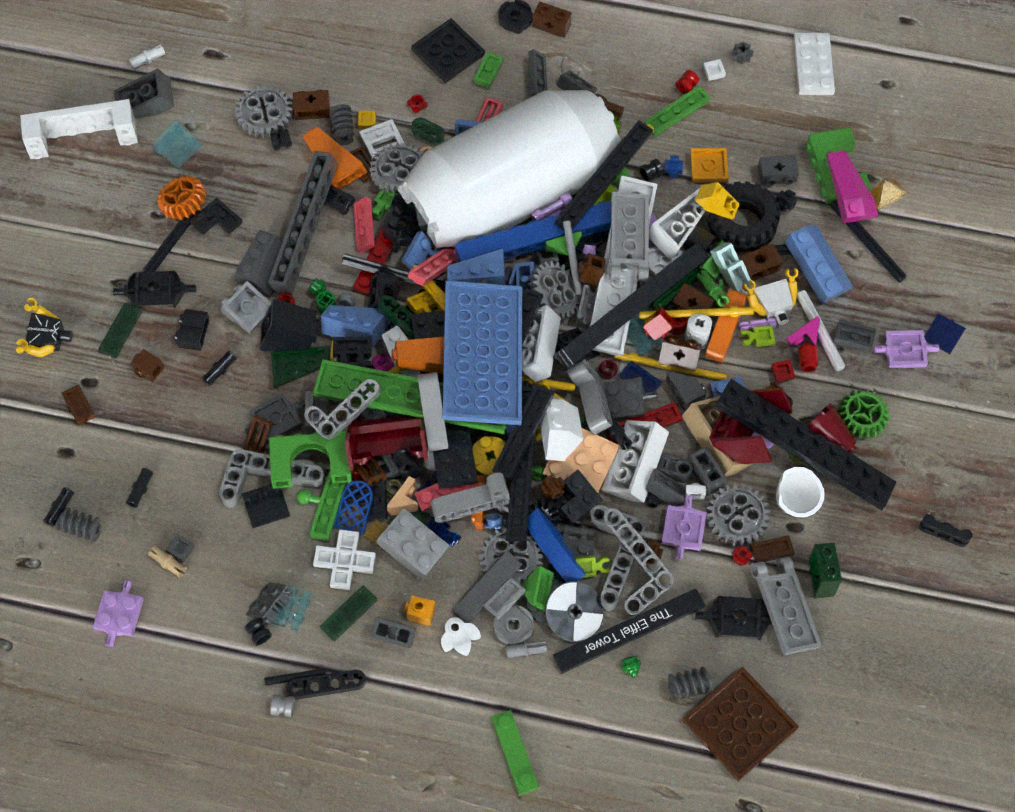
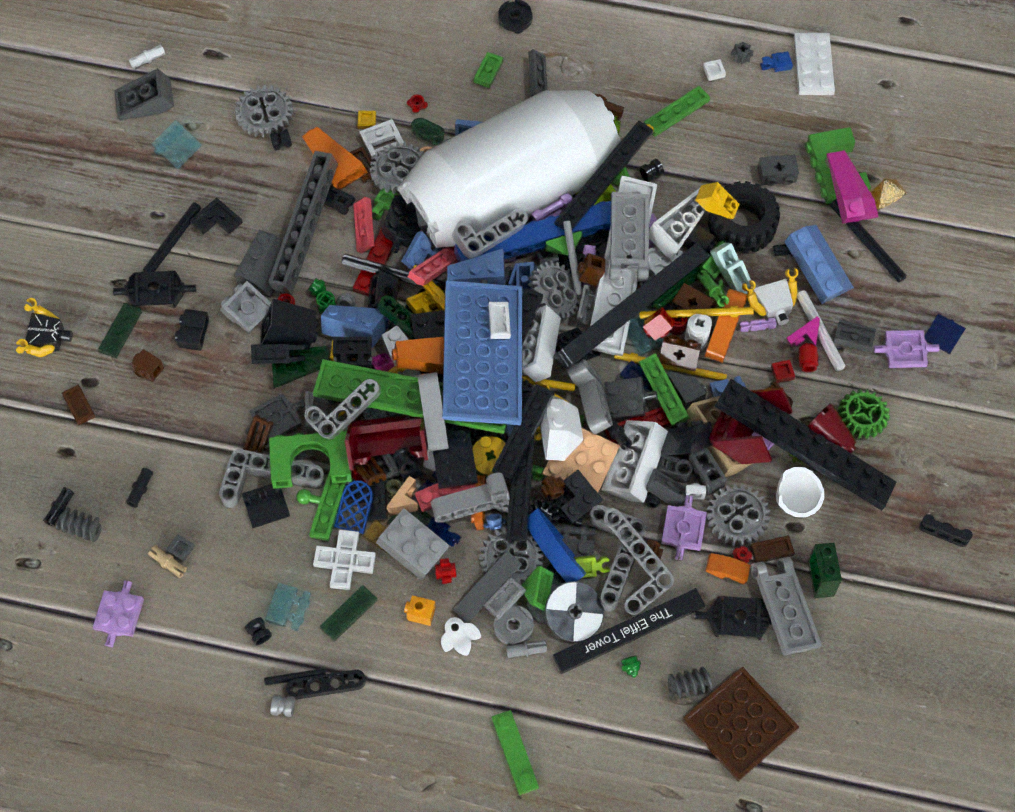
white plate [20,99,138,159] -> none
orange gear [157,175,207,220] -> none
black pin [202,351,237,386] -> none
dark grey hinge [246,583,292,625] -> none
reddish brown brick [293,90,330,120] -> none
dark grey piece [329,104,354,145] -> none
dark grey brick [371,617,416,648] -> none
black plate [411,18,485,83] -> none
coral tile [476,97,503,121] -> none
reddish brown brick [532,1,572,38] -> none
dark grey slope [557,70,597,94] -> none
dark red plate [599,360,618,378] -> none
blue gear [664,155,683,178] -> none
red wheel [675,70,700,95] -> none
light orange plate [690,148,729,183] -> none
reddish brown brick [739,244,783,281] -> none
lime plate [740,325,775,347] -> none
black gear [776,189,798,212] -> none
none -> black hinge [251,343,306,364]
none -> red gear [435,558,456,584]
none -> light grey beam [452,209,528,259]
none -> white plate [488,302,511,339]
none -> bright green plate [639,353,690,427]
none -> black slope [661,419,712,456]
none -> orange slope [705,553,751,584]
none -> blue plate [760,51,793,72]

